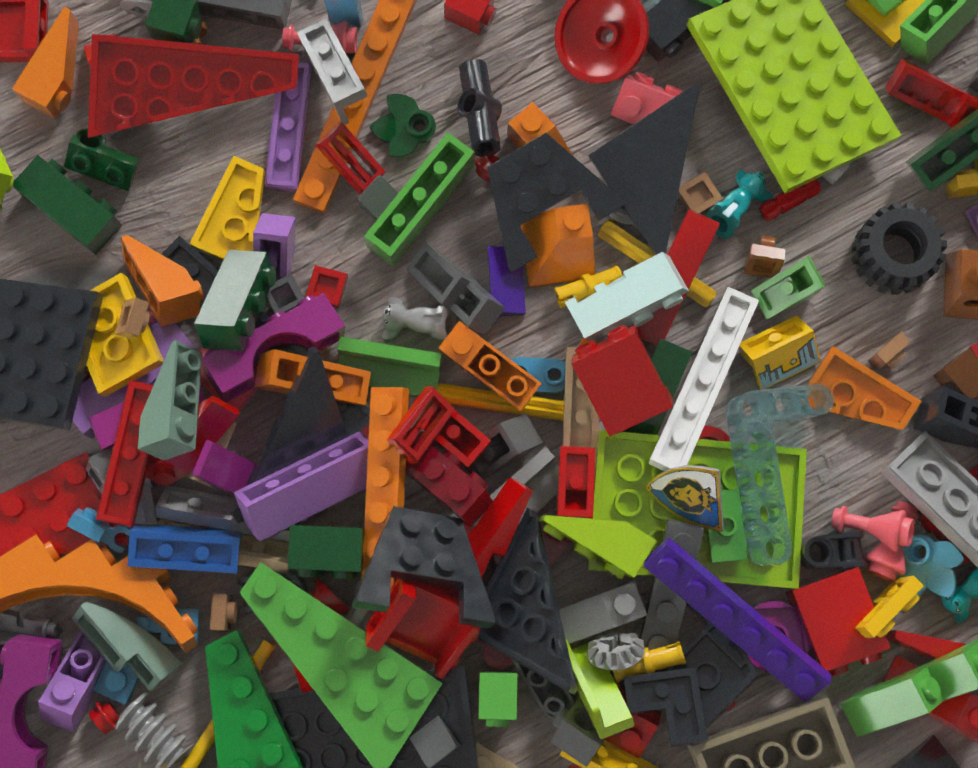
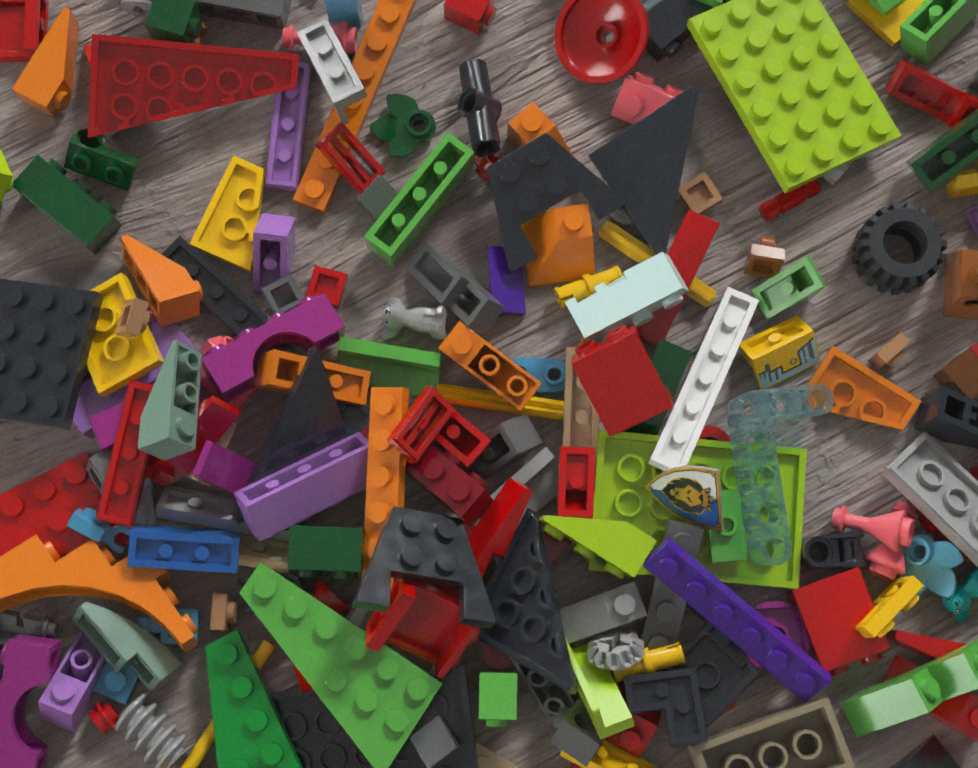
brick [194,250,276,351] -> none
teal animal [706,170,773,239] -> none

